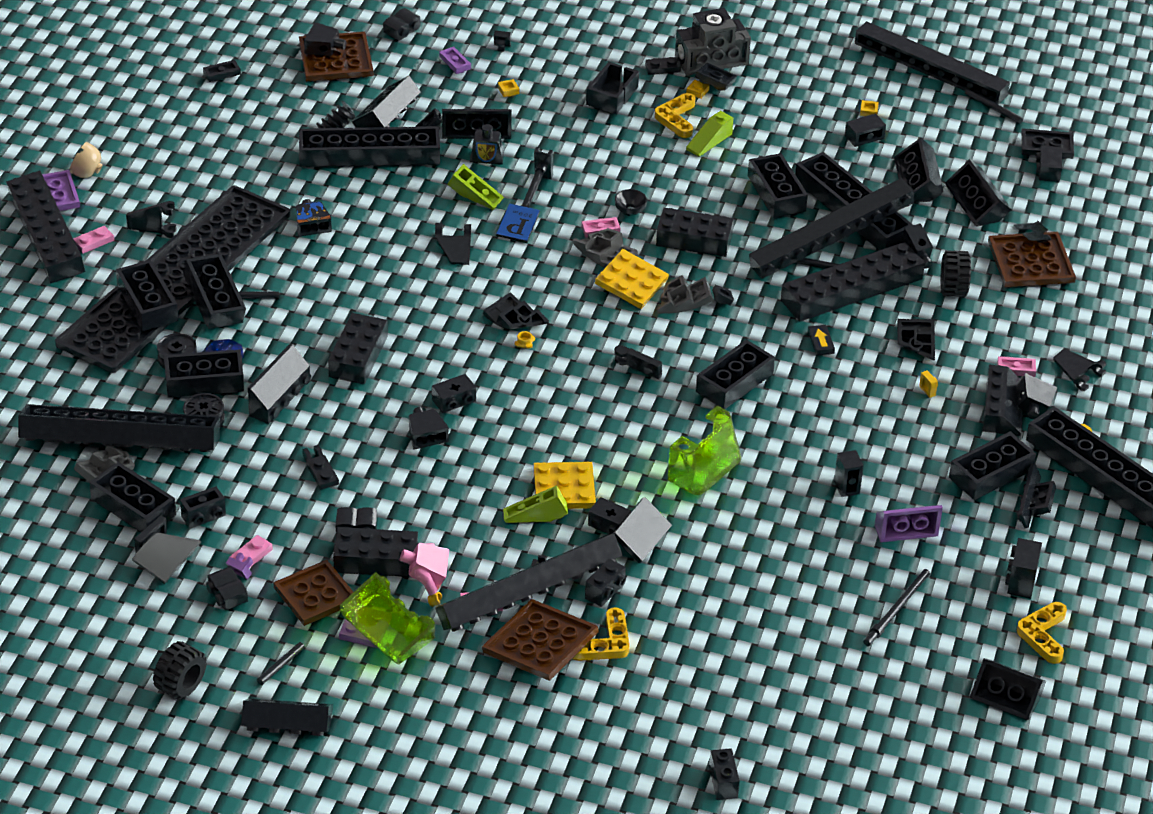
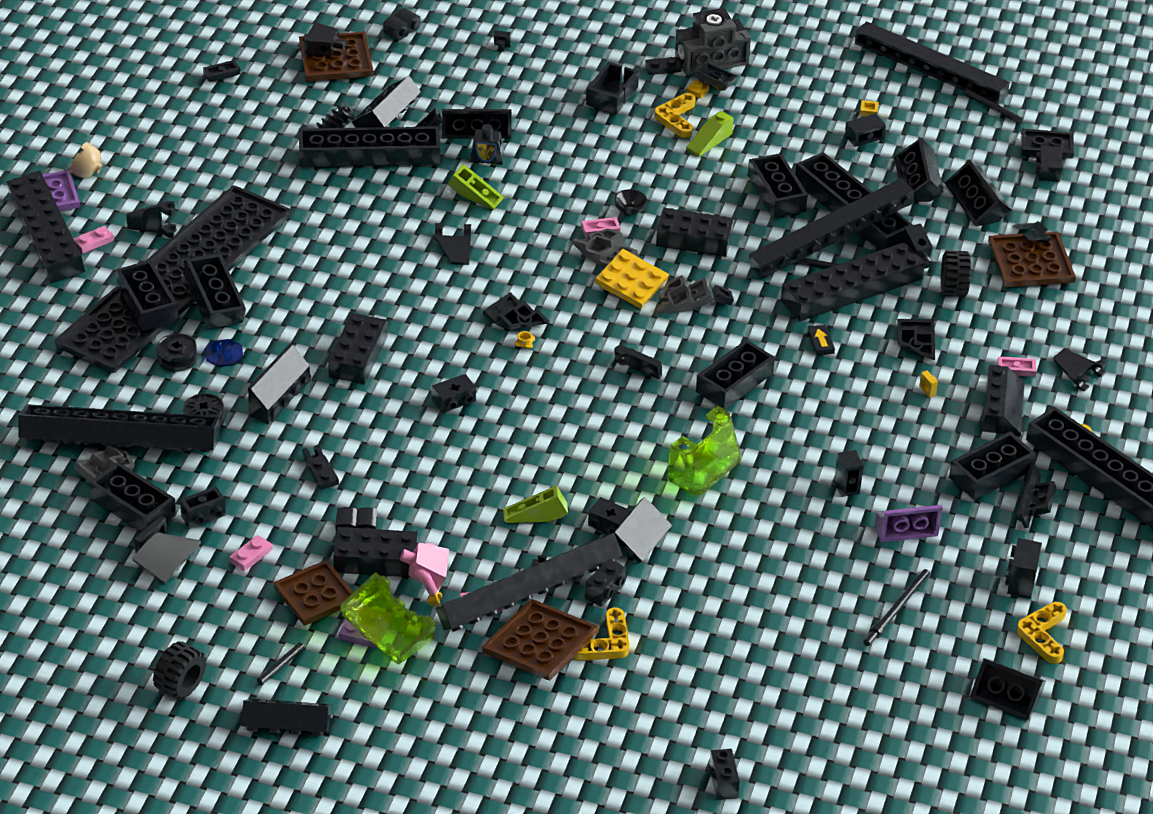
black brick [164,349,244,398] -> none
black brick [206,566,248,610] -> none
medium lavender tile [226,552,253,580] -> none
black bar [239,291,279,299] -> none
black torso [296,199,332,237] -> none
black torso [409,407,449,450] -> none
medium lavender plate [439,47,471,74] -> none
piece [496,147,553,243] -> none
yellow plate [498,79,520,97] -> none
yellow plate [534,462,596,509] -> none
torso [1016,373,1057,419] -> none

